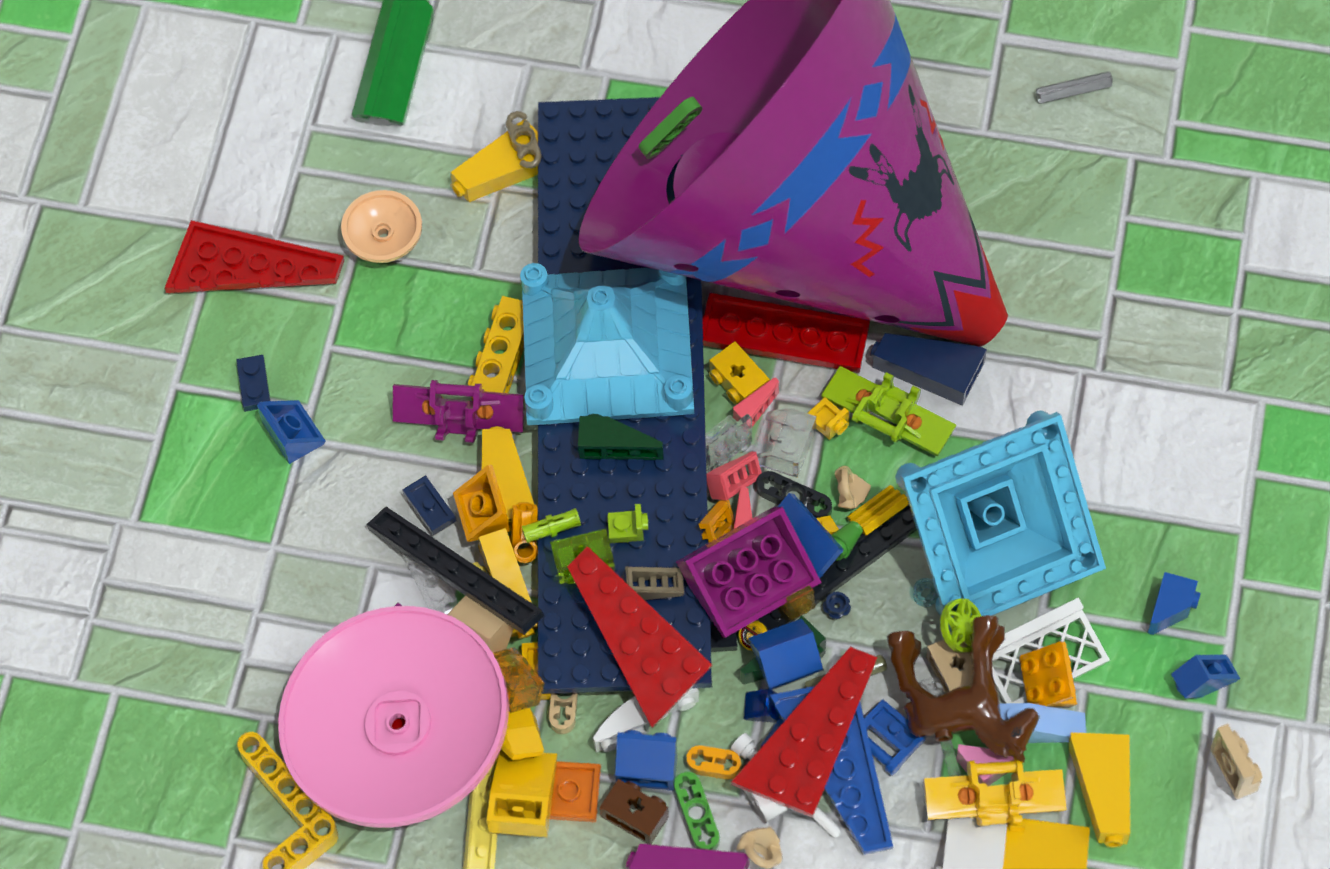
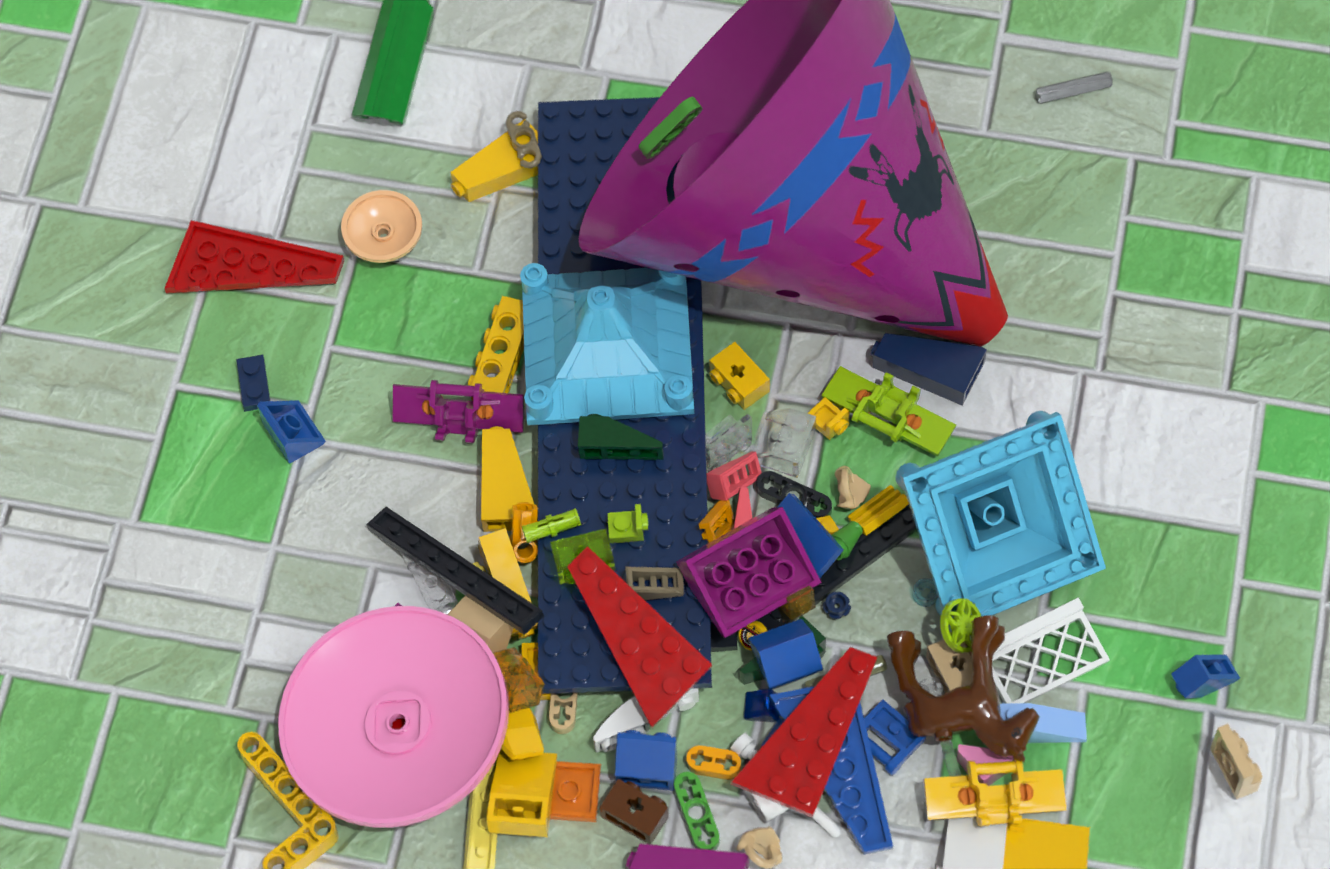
dark blue plate [402,475,456,535] -> none
light orange slope [453,465,510,542] -> none
red plate [703,293,870,373] -> none
coral slope [733,377,779,434] -> none
light orange bracket [1020,641,1077,707] -> none
yellow slope [1068,732,1130,847] -> none
blue slope [1148,572,1201,635] -> none

